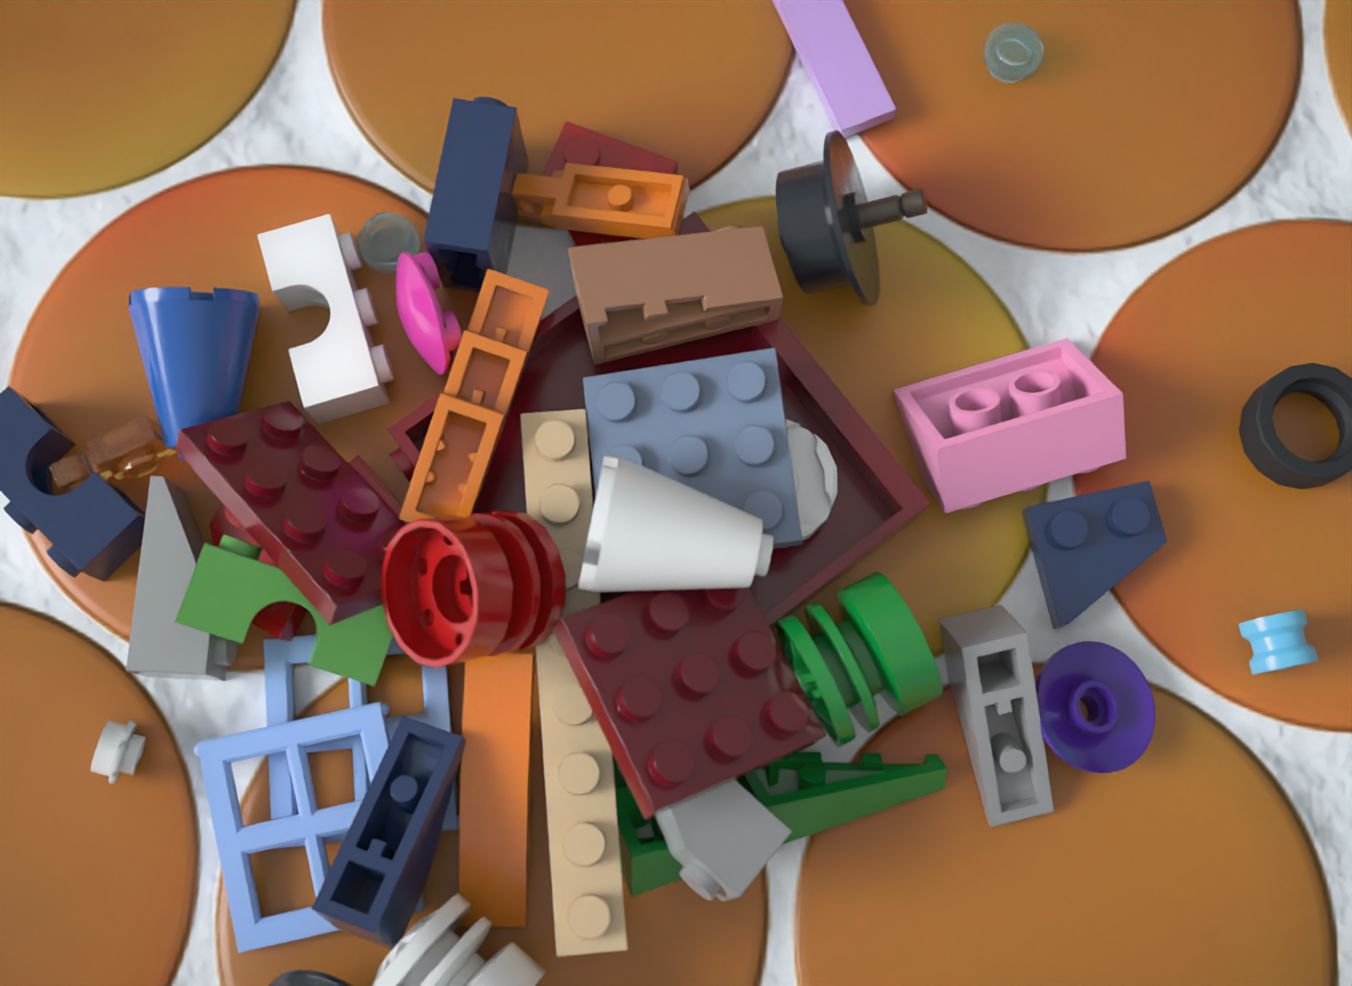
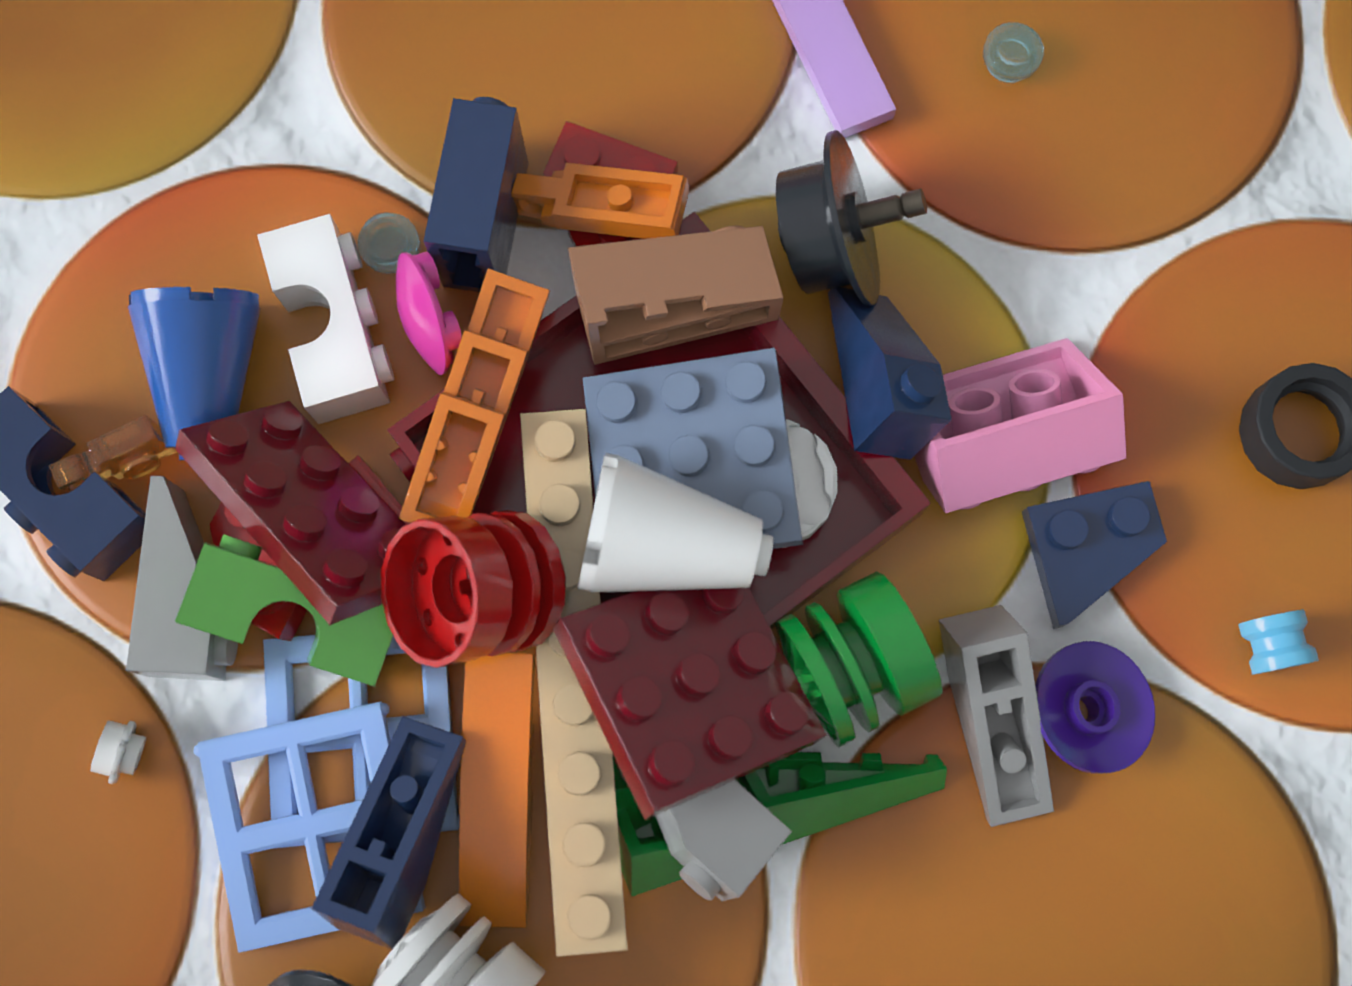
none -> dark blue slope [828,287,952,460]

